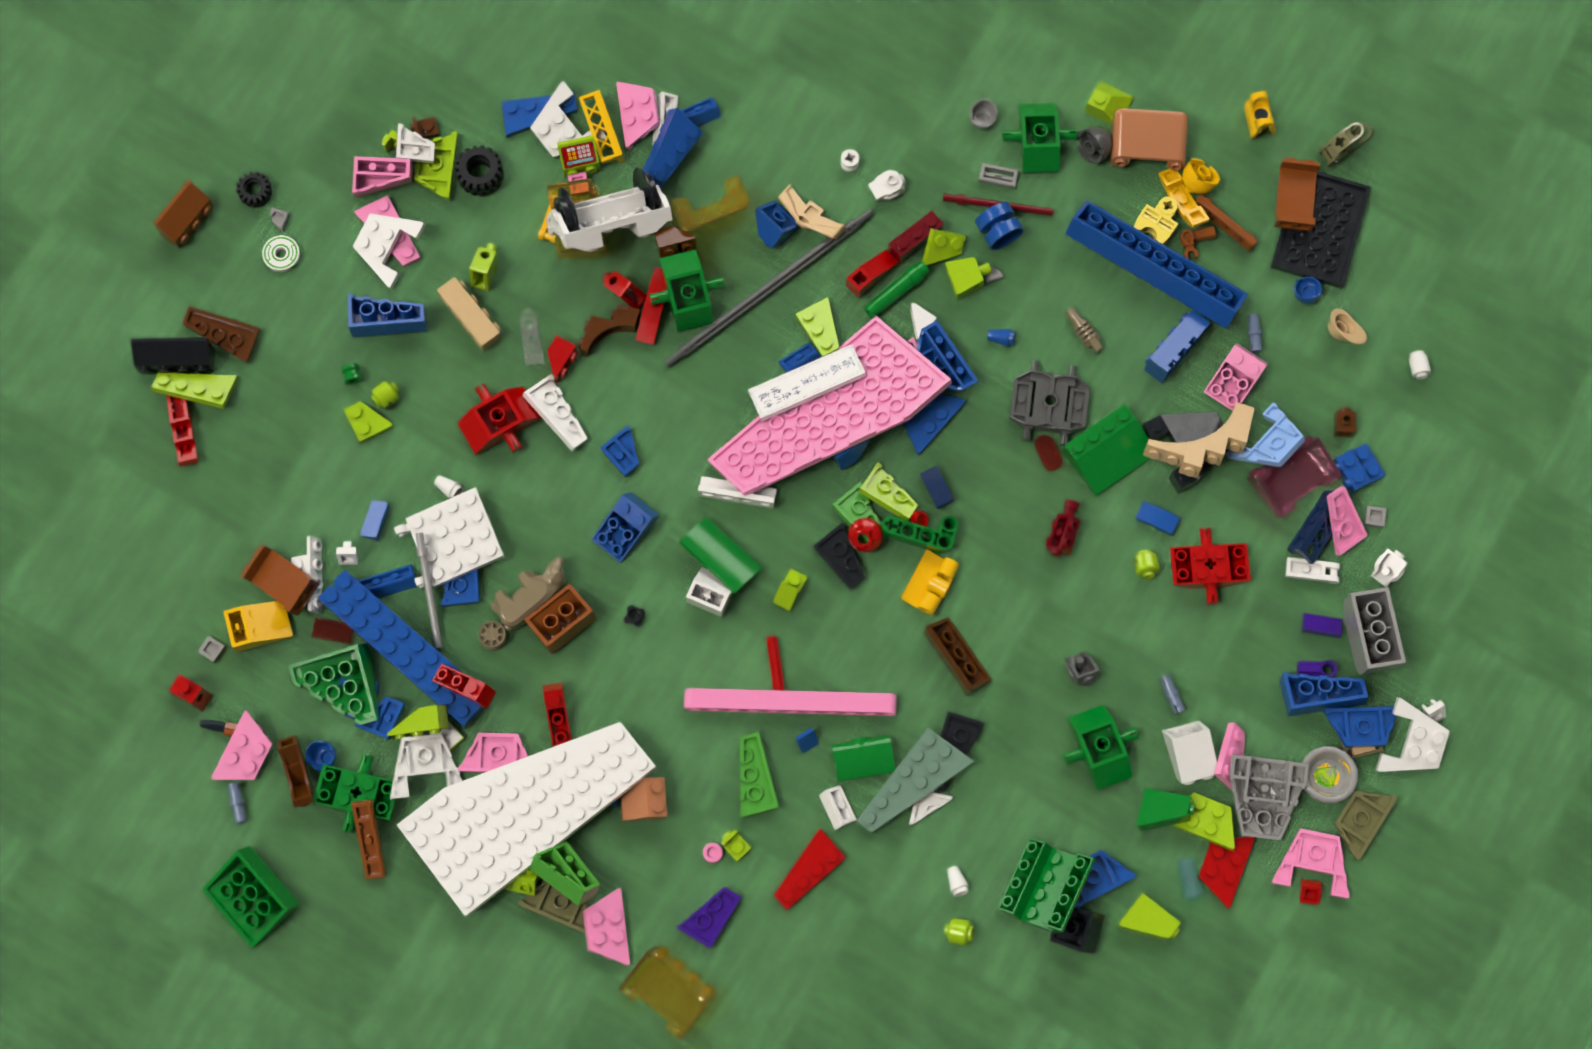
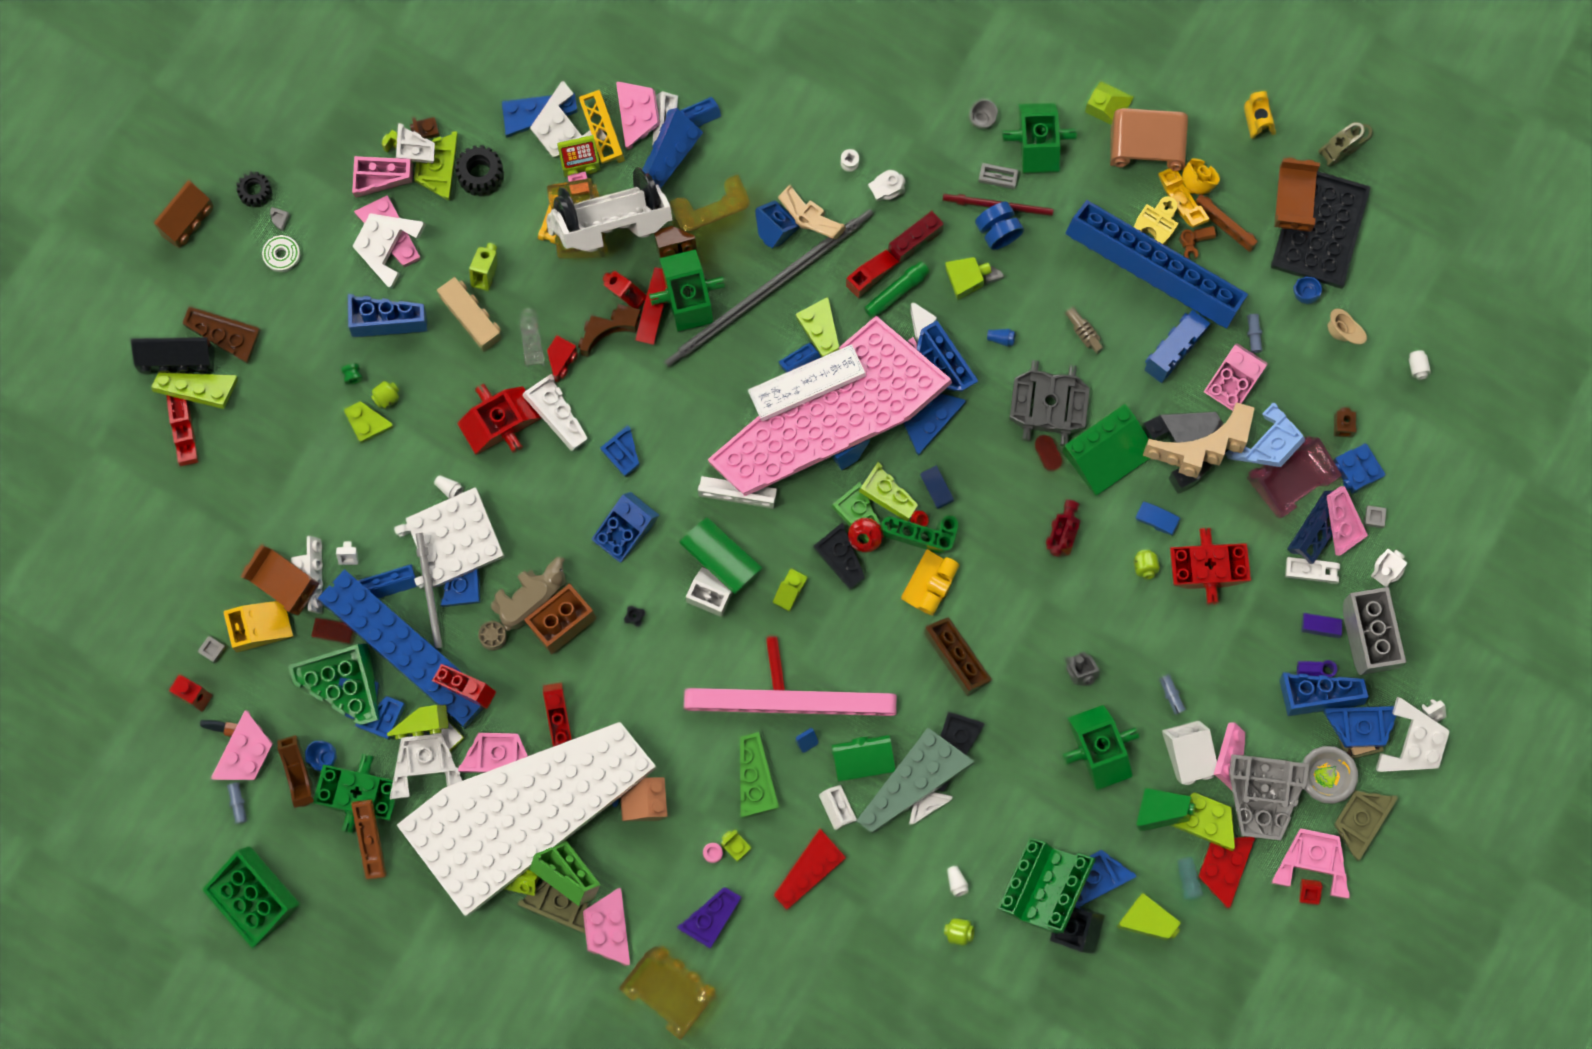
slope [360,500,390,541] -> none
lime wing [922,228,966,265] -> none
dark grey cylinder [1076,126,1112,164] -> none

